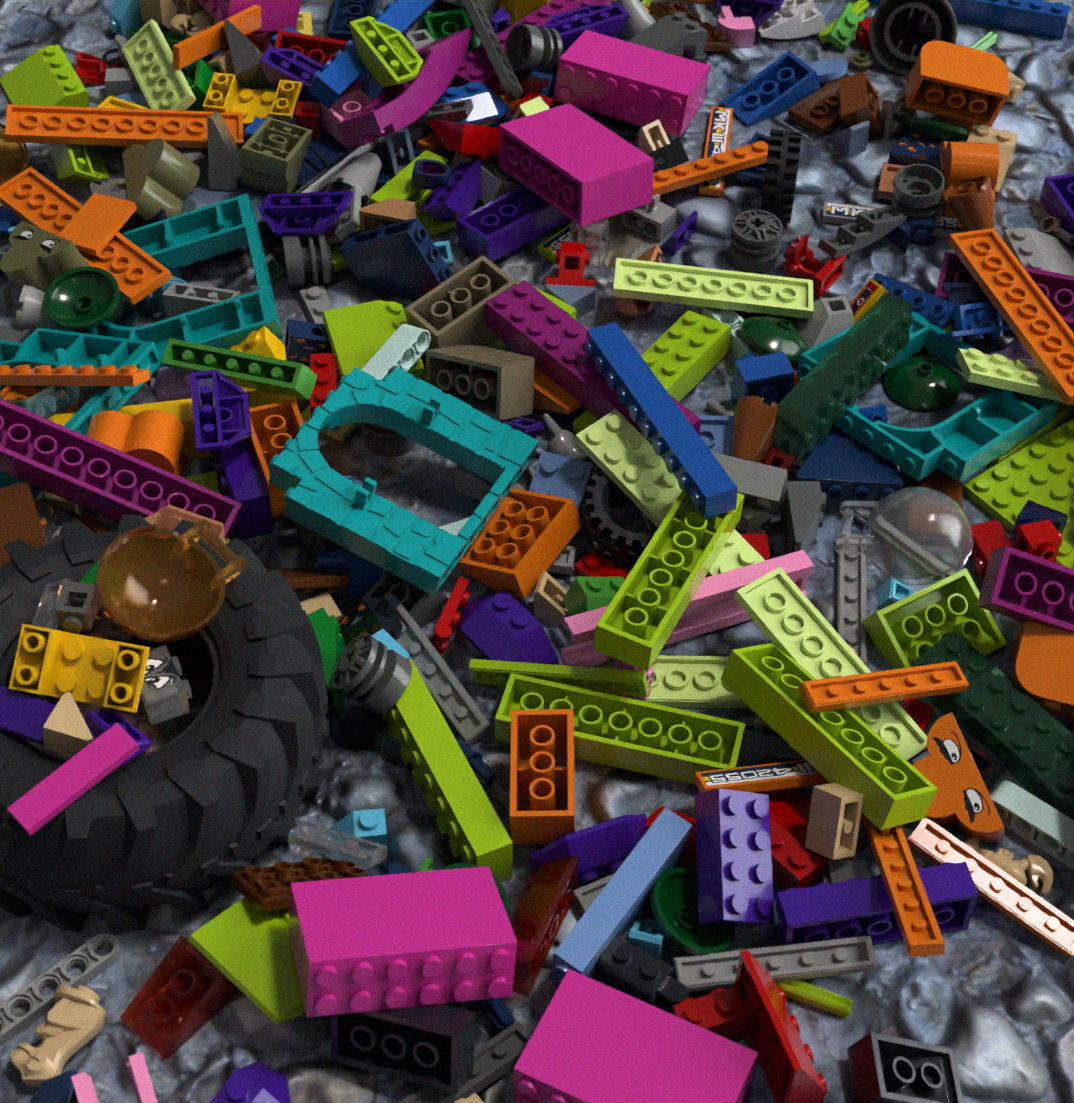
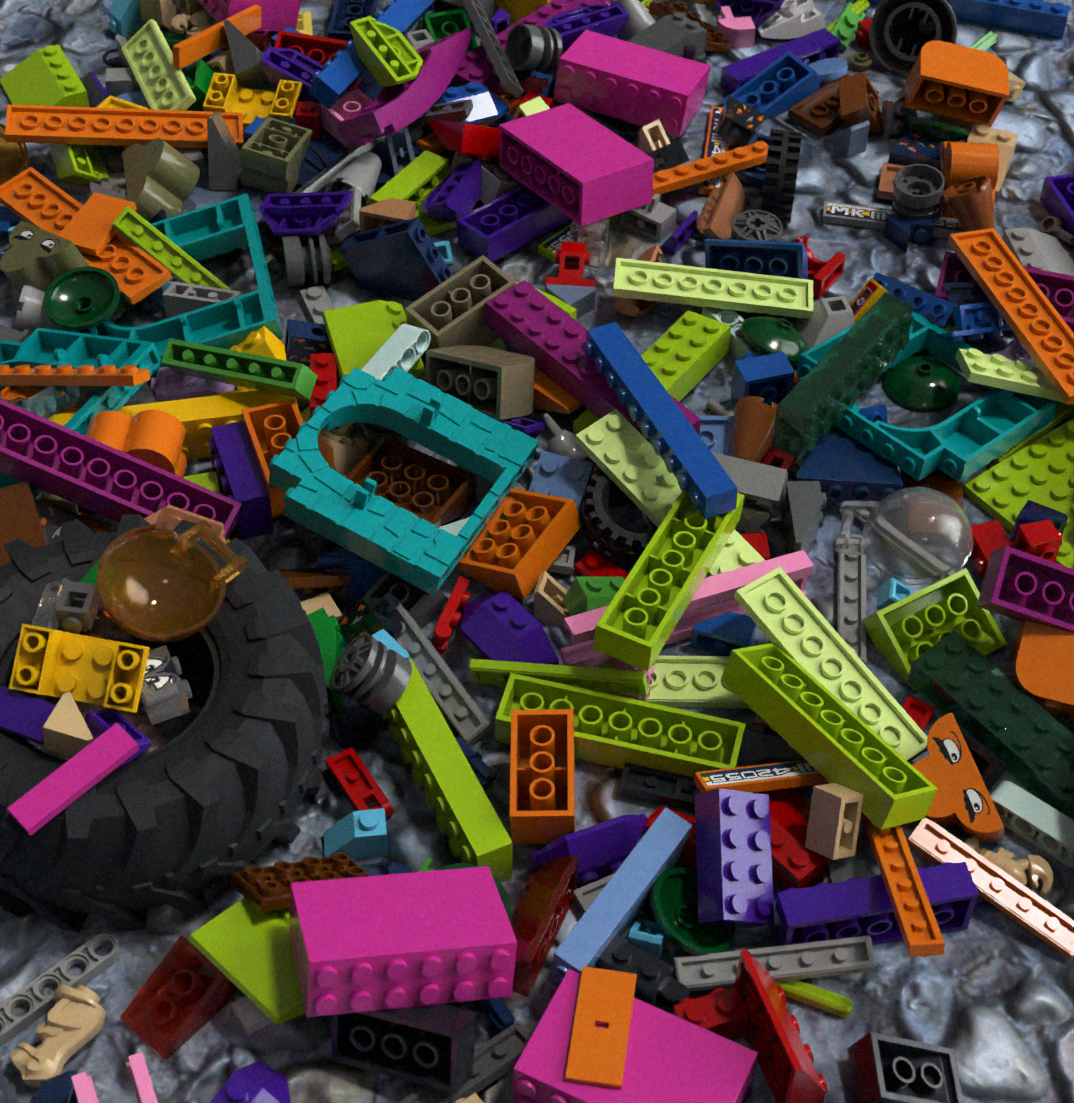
red brick [75,51,117,85] -> none
dark purple wedge [190,370,252,453] -> none
clear plate [288,822,388,869] -> none
dark blue rock [411,159,451,190] -> none
orange tile [798,661,969,713] -> none
dark grey slope [818,206,907,258] -> none
none -> slope [83,71,109,107]
none -> lime tile [111,205,231,290]
none -> tan slope [317,430,371,476]
none -> red plate [325,747,394,818]
none -> reddish brown slope [346,436,476,528]
none -> orange piece [565,966,637,1089]
none -> black plate [618,762,701,814]
none -> blue slope [691,612,757,656]
none -> nougat brick [697,172,745,240]
none -> blue slope [704,239,808,279]
none -> black torso [716,96,767,147]
none -> dark purple brick [720,28,841,94]

